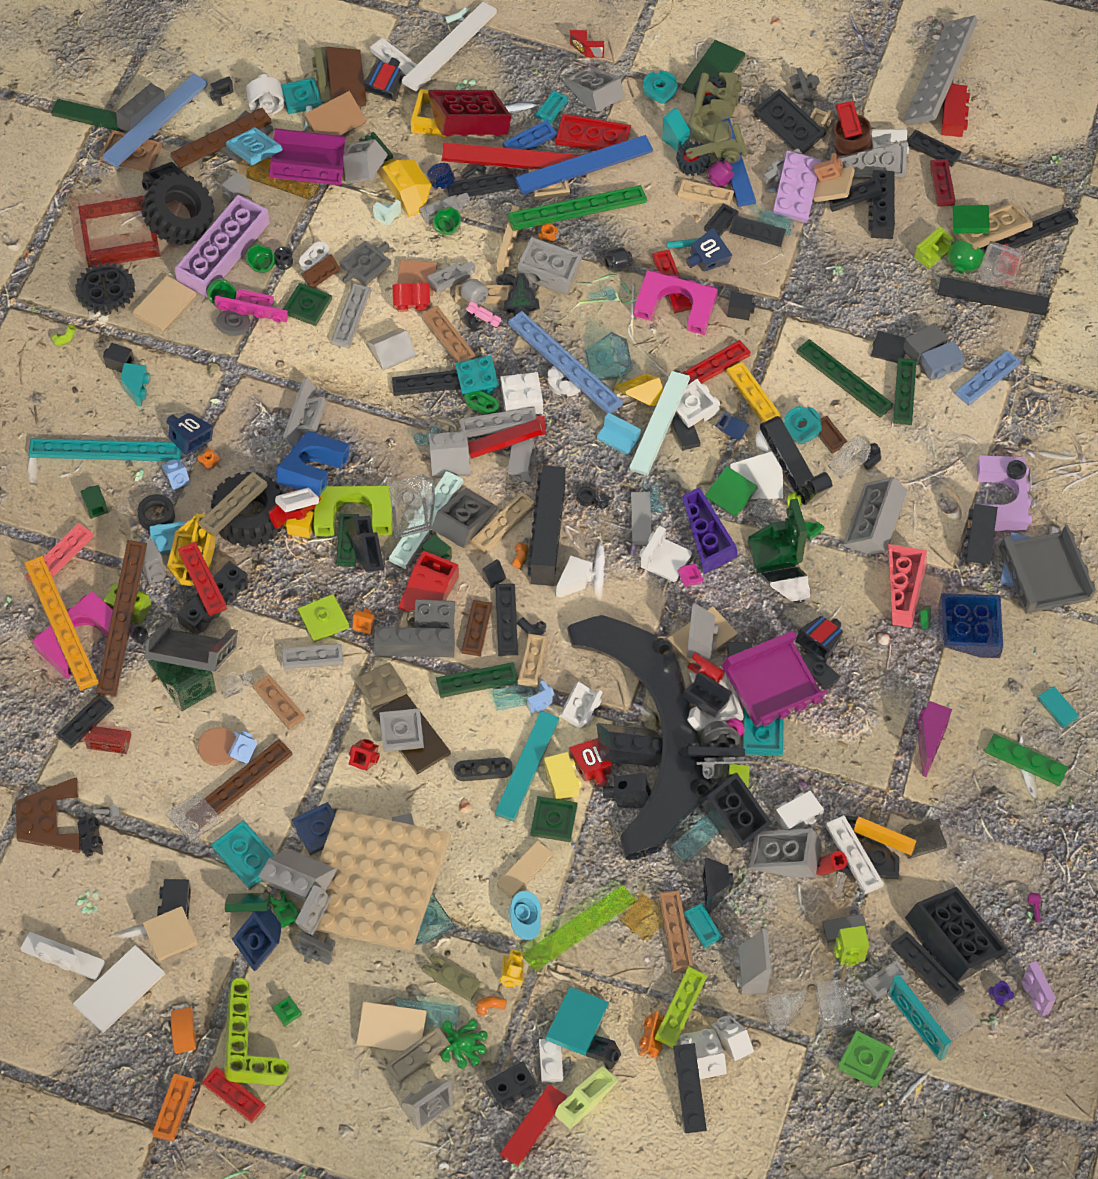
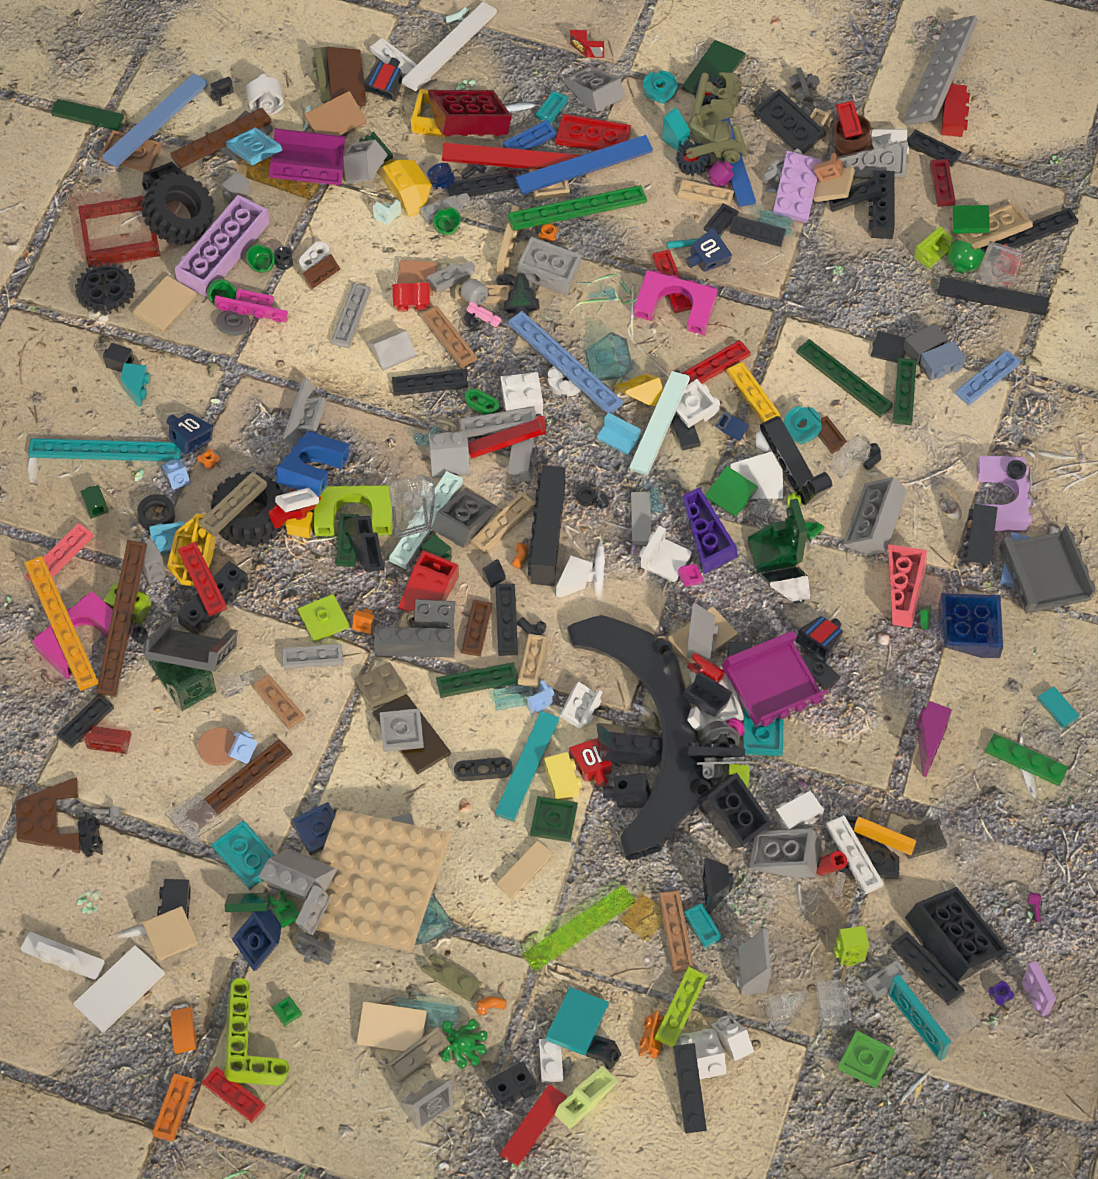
lime arm [52,325,76,346] -> none
dark grey brick [116,83,165,133] -> none
teal tile [281,77,322,115] -> none
dark green tile [283,283,332,326] -> none
dark grey plate [339,241,391,286] -> none
red brick [348,739,380,771] -> none
teal hinge [455,355,499,395] -> none
yellow hips [500,949,524,987] -> none
medium azure piece [508,891,541,940] -> none
black head [604,247,633,273] -> none
clear light blue tile [671,814,720,862] -> none
black brick [727,292,756,321] -> none
dark grey tile [822,914,868,943] -> none

